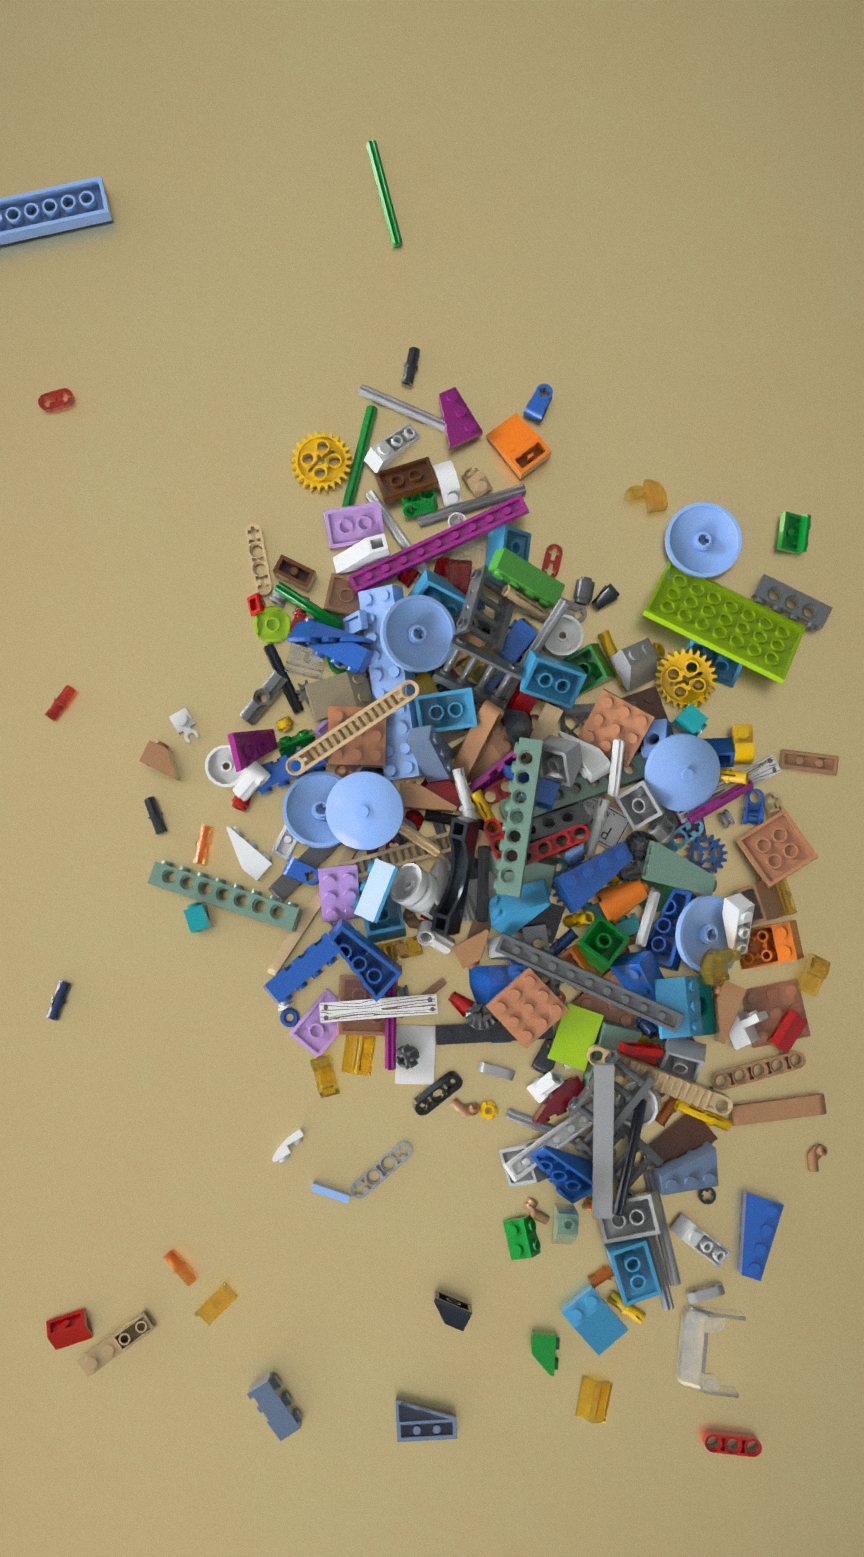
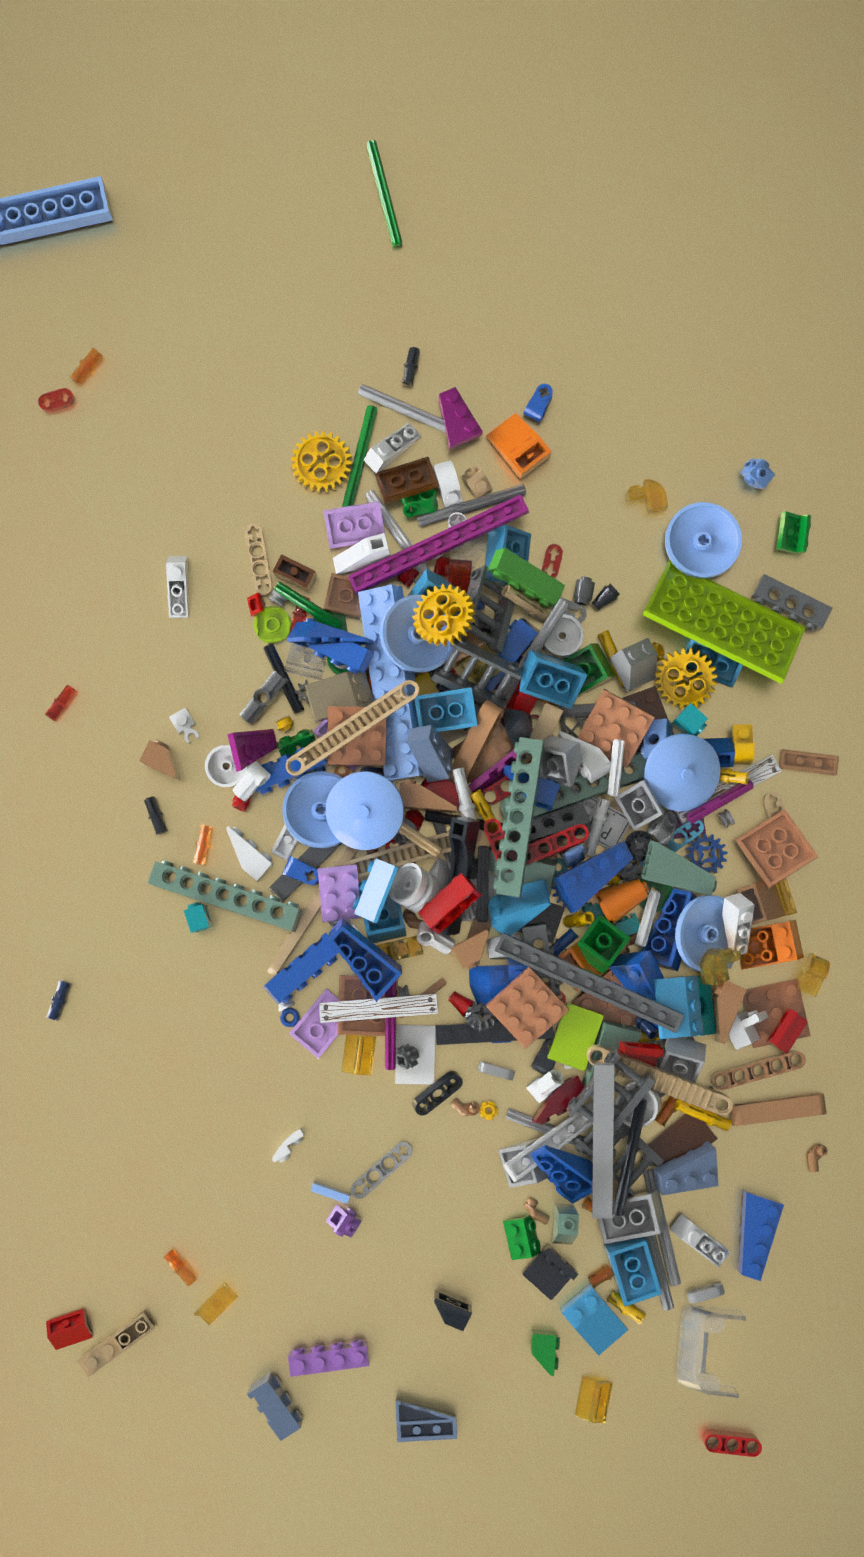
clear yellow brick [310,1055,340,1098] -> none
light blue tile [343,610,368,635] -> none
black bush [698,1187,716,1205] -> none
blue piece [741,789,764,825] -> none
none -> clear orange pin [69,347,102,384]
none -> white slope [166,556,189,618]
none -> medium lavender brick [288,1340,370,1377]
none -> medium lavender brick [326,1205,362,1238]
none -> yellow gear [412,584,476,647]
none -> red brick [418,873,482,935]
none -> black bracket [523,1244,579,1300]
none -> medium blue brick [740,458,775,489]

